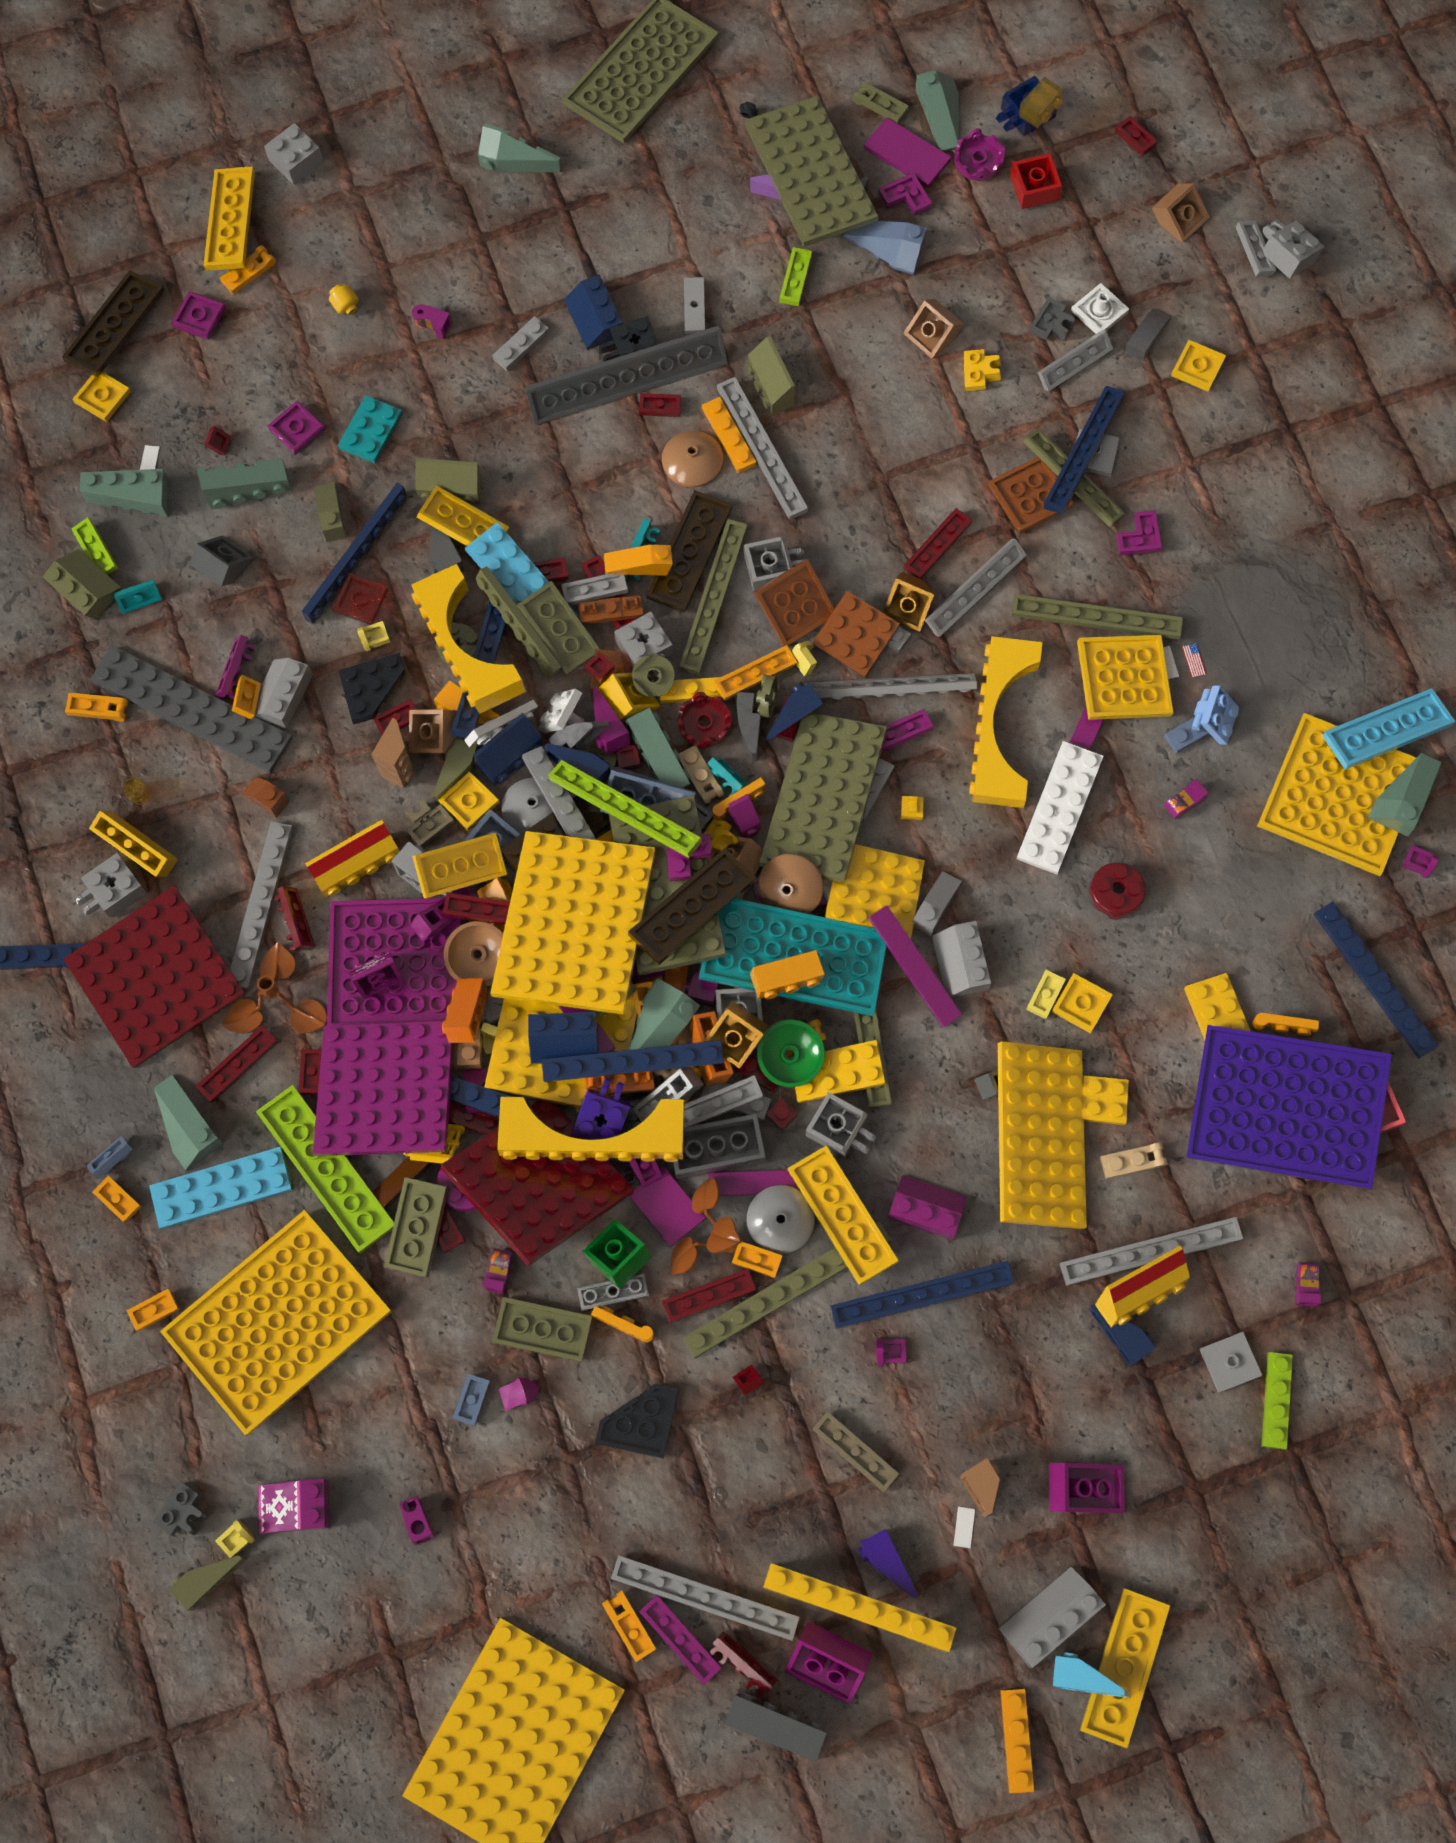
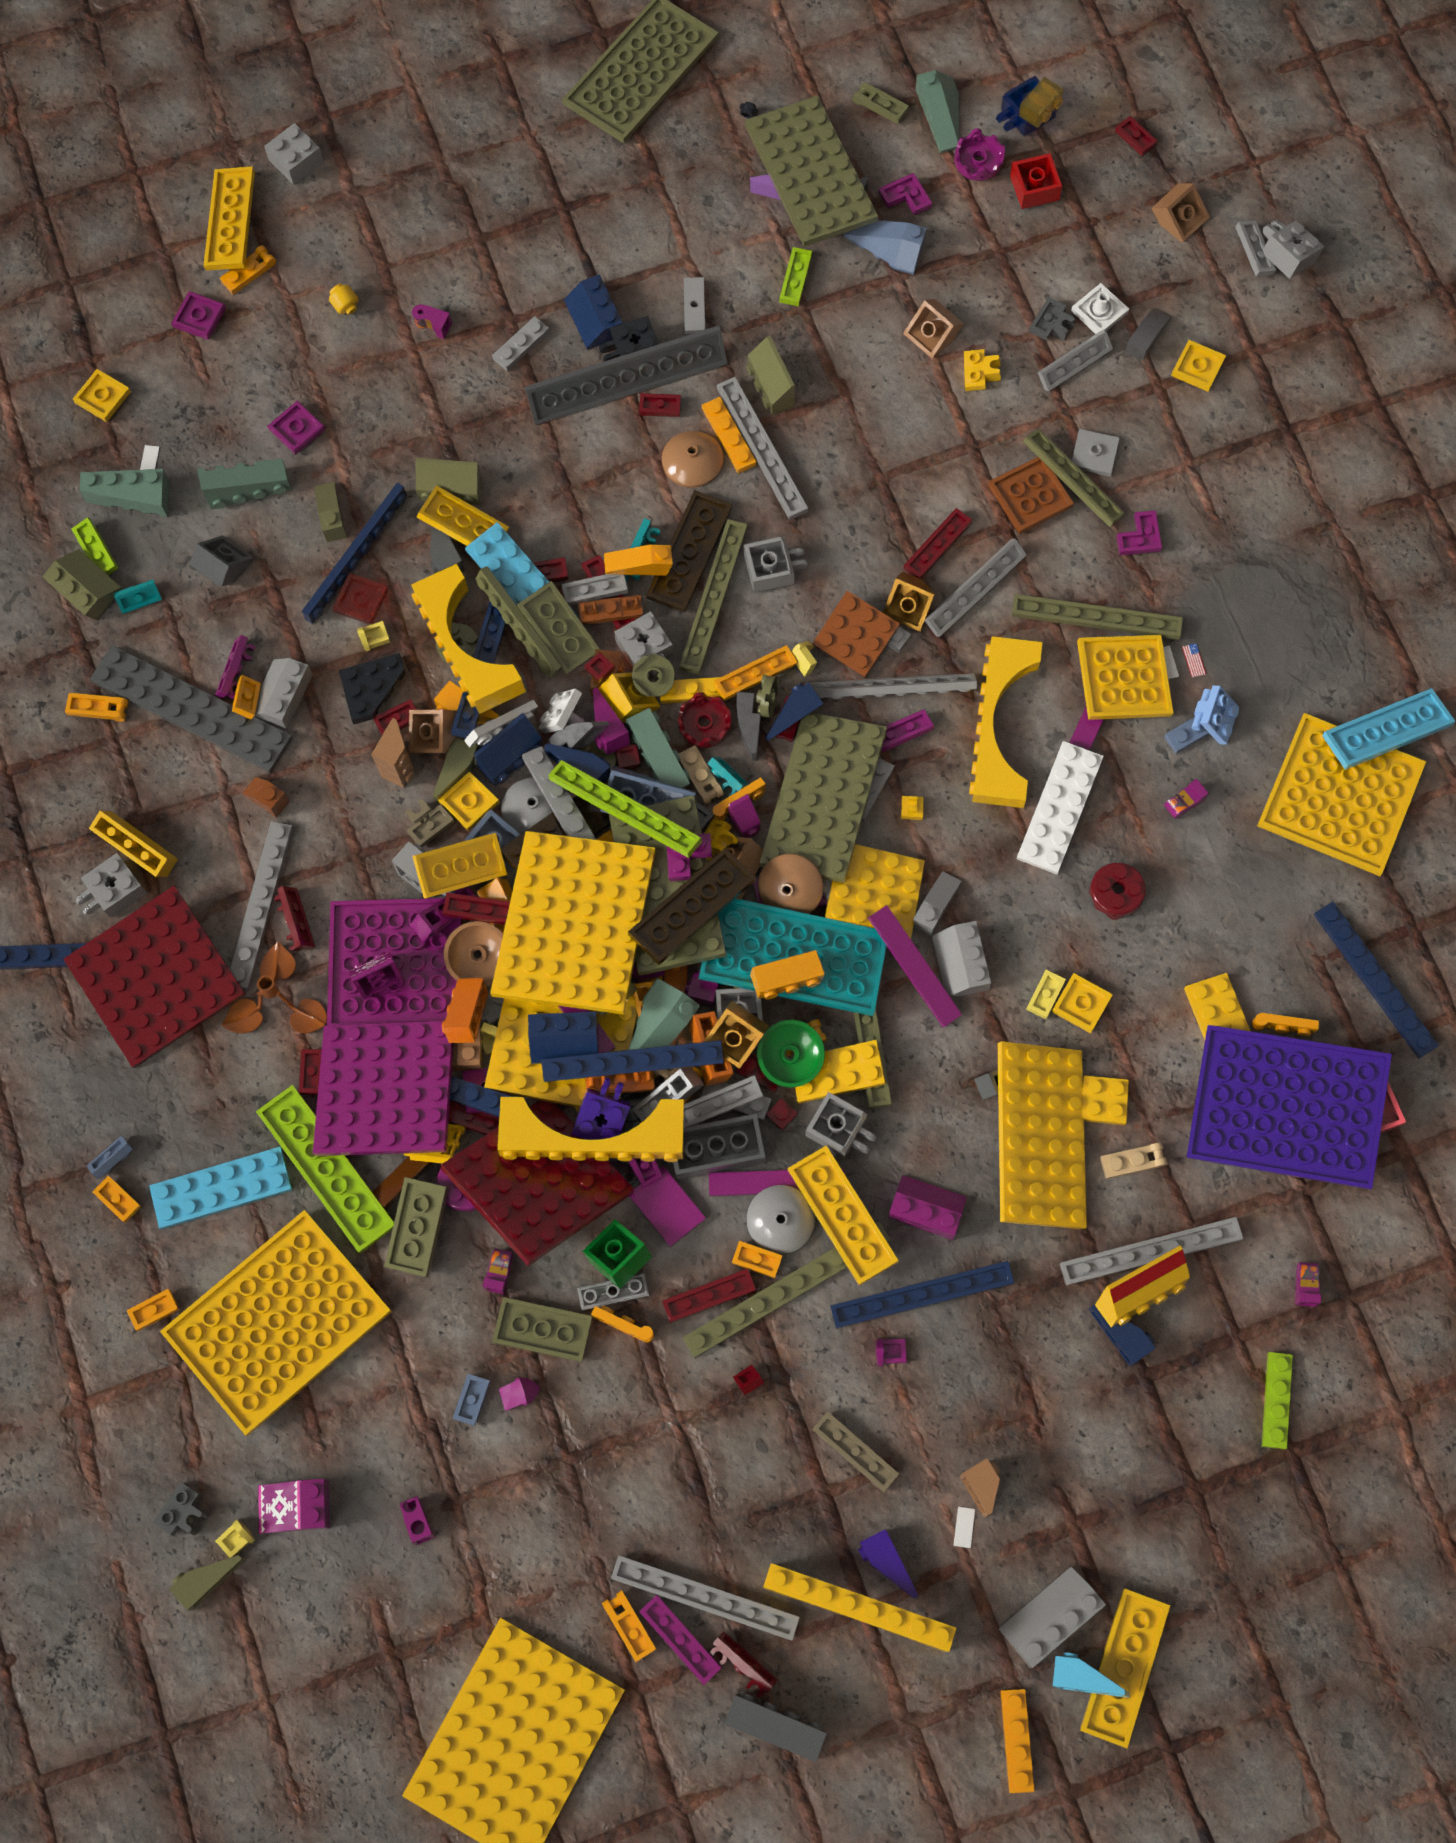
dark brown plate [62,270,165,377] -> none
clear yellow wheel [123,777,150,805] -> none
sand green wedge [154,1075,223,1171] -> none
dark red plate [196,1025,278,1103] -> none
dark red plate [204,426,231,455] -> none
yellow slope [305,820,400,898] -> none
teal plate [338,395,403,464] -> none
dark red plate [438,1205,465,1253] -> none
sand green wedge [478,123,562,172] -> none
black plate [595,1384,679,1459] -> none
dark orange plant [670,1177,741,1276] -> none
dark orange plate [753,559,834,646] -> none
magenta slope [785,1621,873,1705] -> none
magenta tile [864,118,951,188] -> none
dark blue plate [1044,386,1125,514] -> none
magenta slope [1049,1463,1125,1513] -> none
light grey plate [1199,1332,1262,1393] -> none
sand green wedge [1368,753,1441,836] -> none
magenta tile [1402,845,1439,878] -> none

